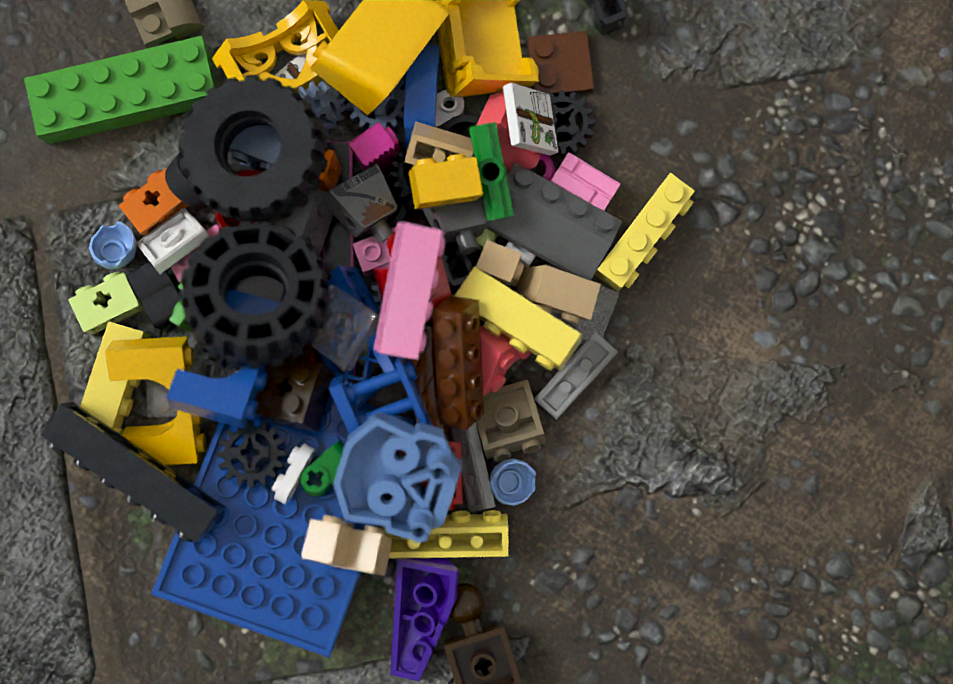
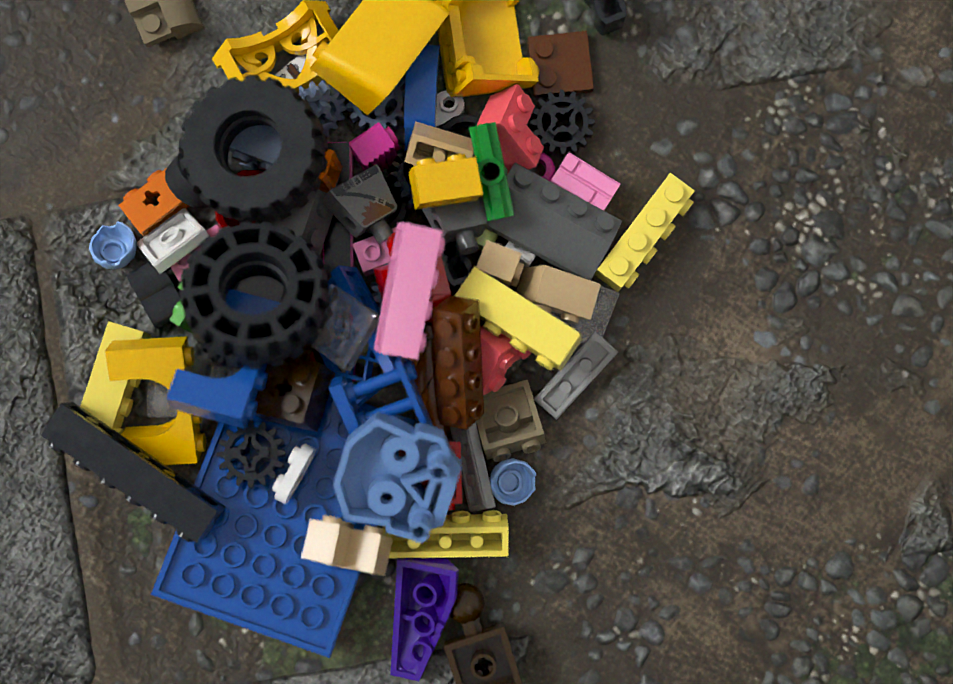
bright green brick [24,36,219,145] -> none
yellowish green brick [68,272,144,335] -> none
green piece [301,440,345,497] -> none
white tile [503,82,558,156] -> none

